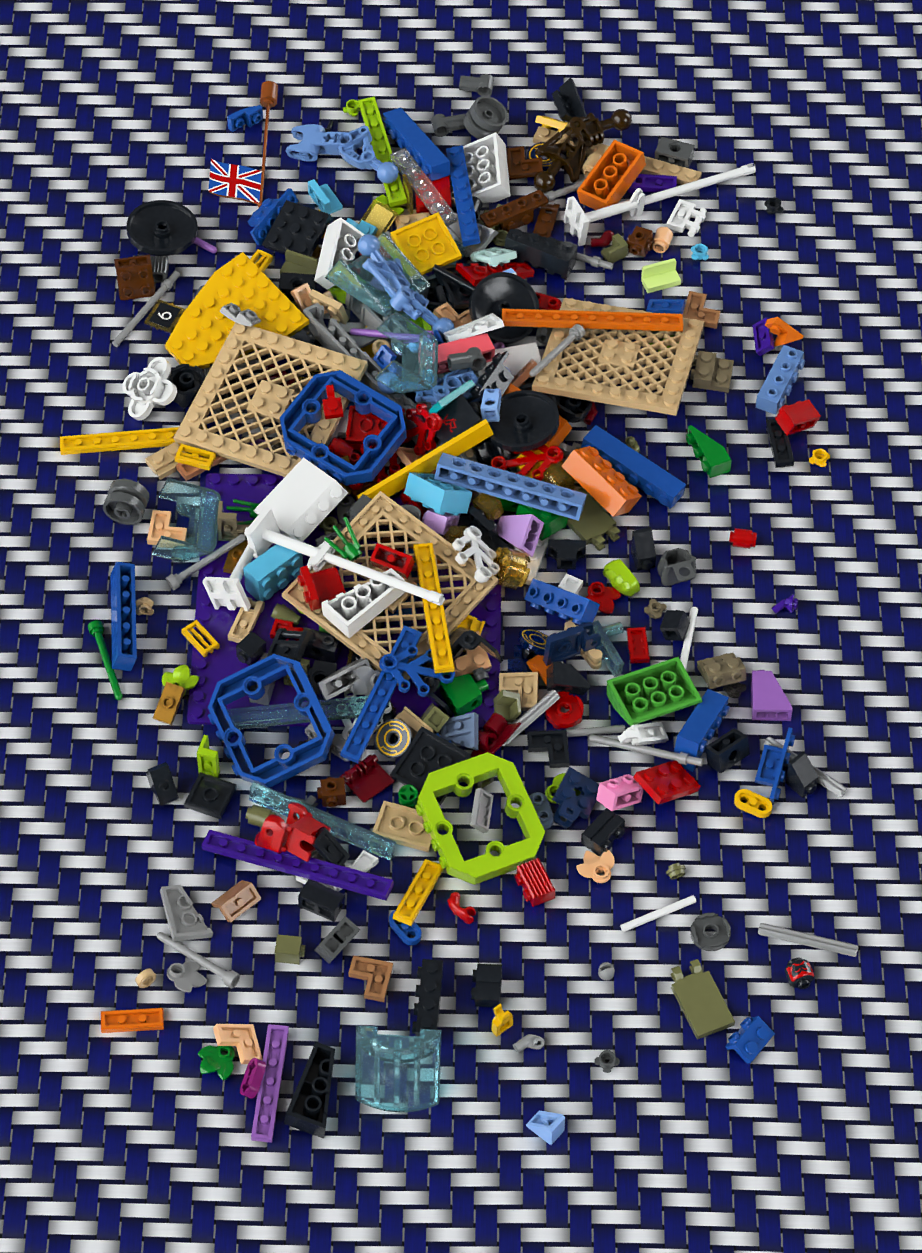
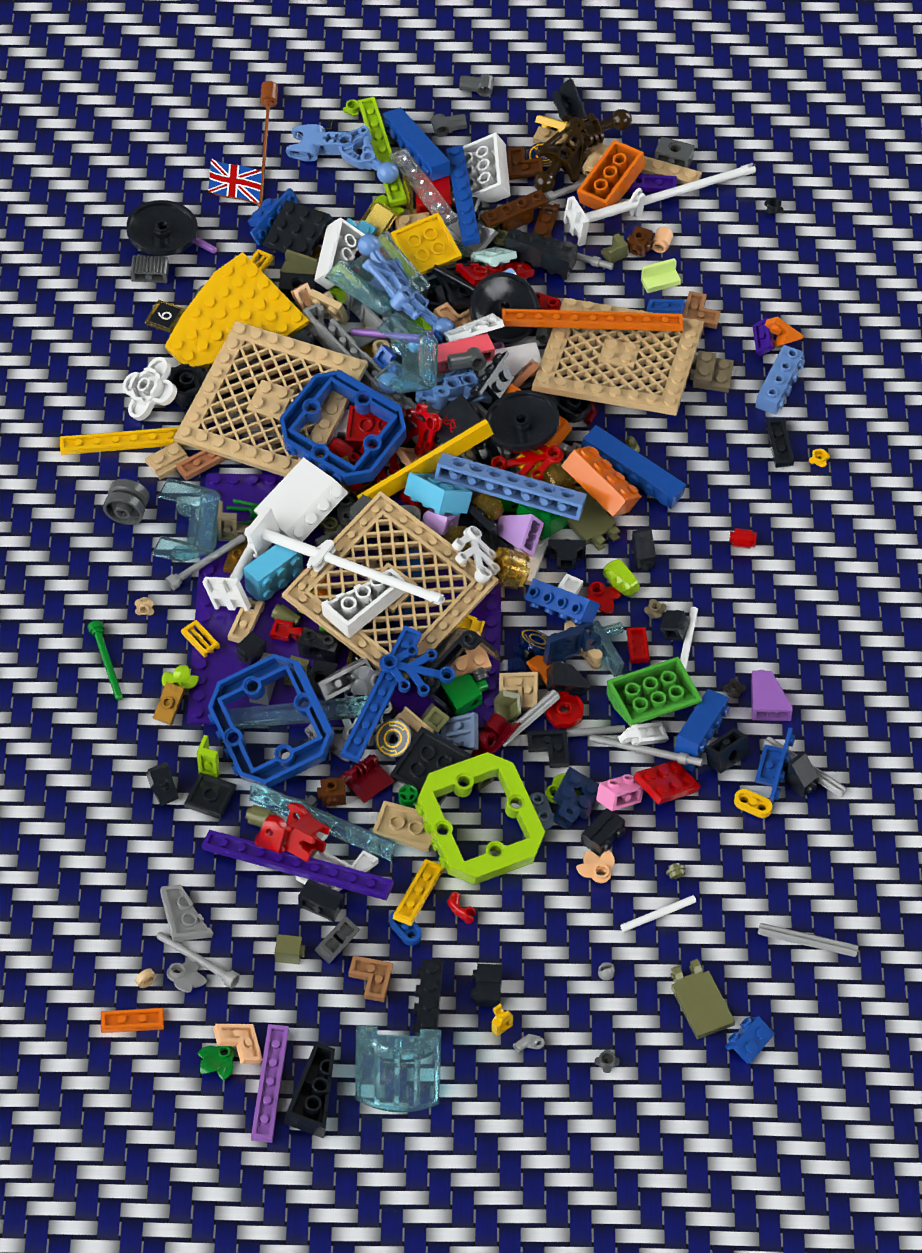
blue brick [110,562,137,671] -> none
light grey bar [112,271,180,347] -> none
reddish brown bracket [114,254,155,300] -> none
light nougat plate [147,510,188,547] -> none
yellow tile [175,444,216,471] -> none
medium nougat panel [211,880,261,923] -> none
light grey slope [219,303,261,327] -> none
blue slope [227,105,263,132] -> none
magenta beam [240,1058,266,1099] -> none
black plate [267,628,313,662] -> none
red bracket [297,566,346,611] -> none
medium azure panel [308,179,343,214] -> none
black plate [311,828,350,866] -> none
red plate [322,384,344,419] -> none
green plant [324,517,362,562] -> none
red brick [370,543,415,579] -> none
yellow tile [413,543,454,674] -> none
tile [429,380,475,413] -> none
dark grey wheel [464,96,508,139] -> none
light grey plate [470,788,493,833] -> none
light blue leg [480,388,501,422] -> none
red brick [515,858,556,907] -> none
light blue slope [526,1110,565,1145] -> none
light grey piece [529,324,585,377] -> none
dark red arm [591,230,614,247] -> none
dark grey piece [657,548,696,586] -> none
white plate [666,199,707,237] -> none
green slope [686,425,732,478] -> none
dark grey tile [690,913,731,951] -> none
medium azure plate [691,244,709,260] -> none
dark tan plate [697,653,746,689] -> none
dark purple plate [771,594,798,614] -> none
red brick [775,399,821,435] -> none
black head [785,957,815,989] -> none

